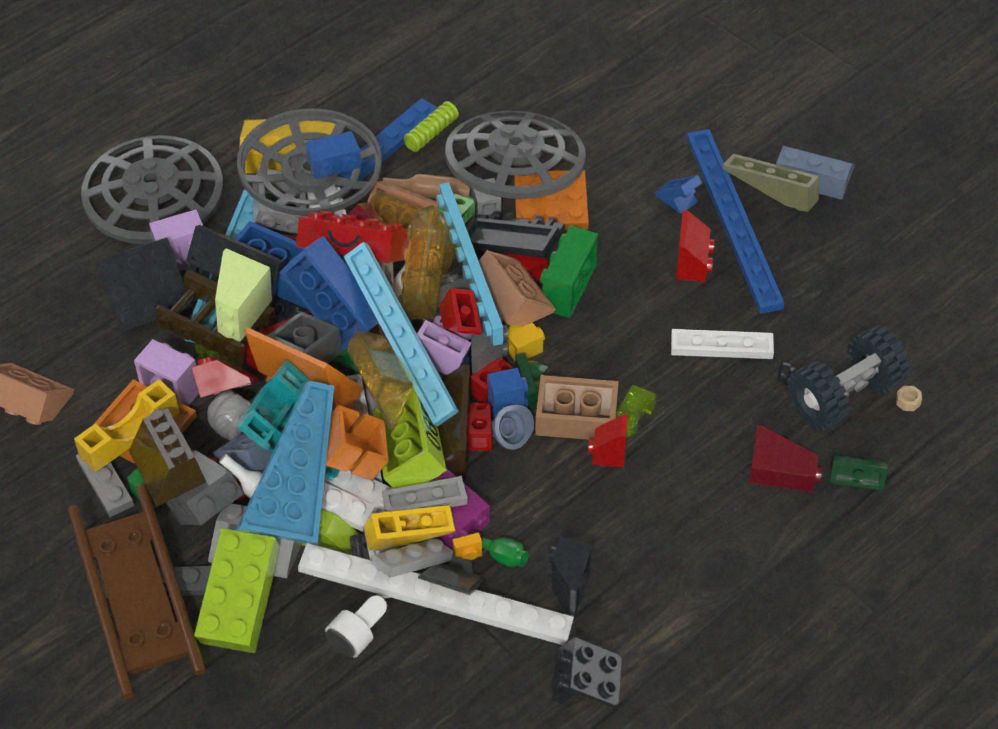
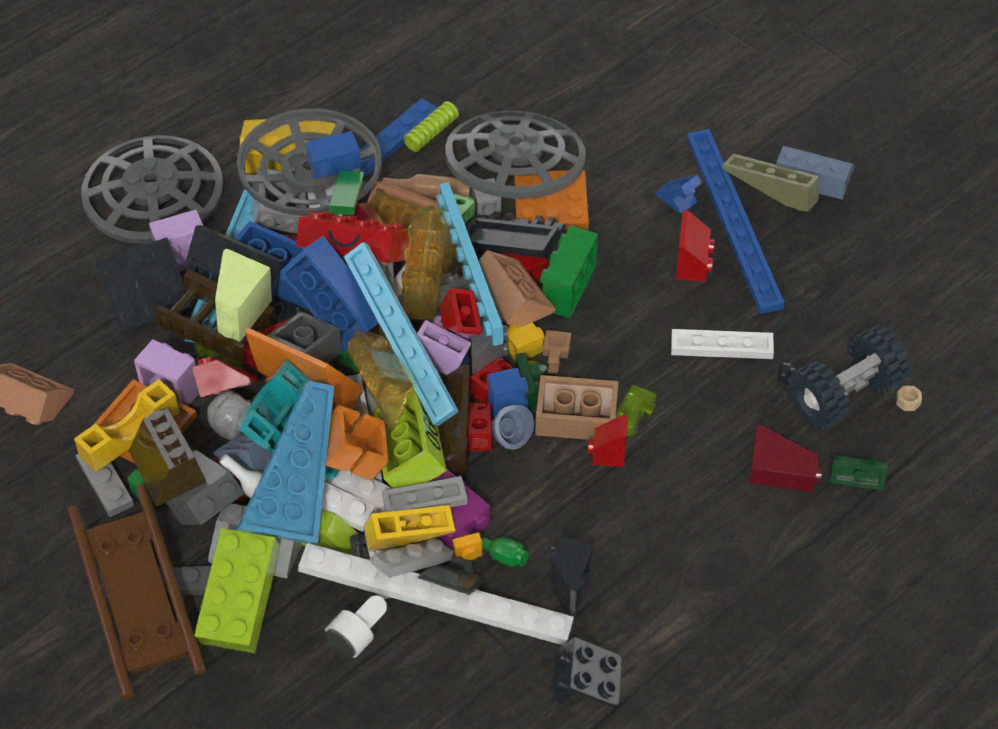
none -> green tile [329,170,364,215]
none -> medium nougat plate [543,330,571,374]

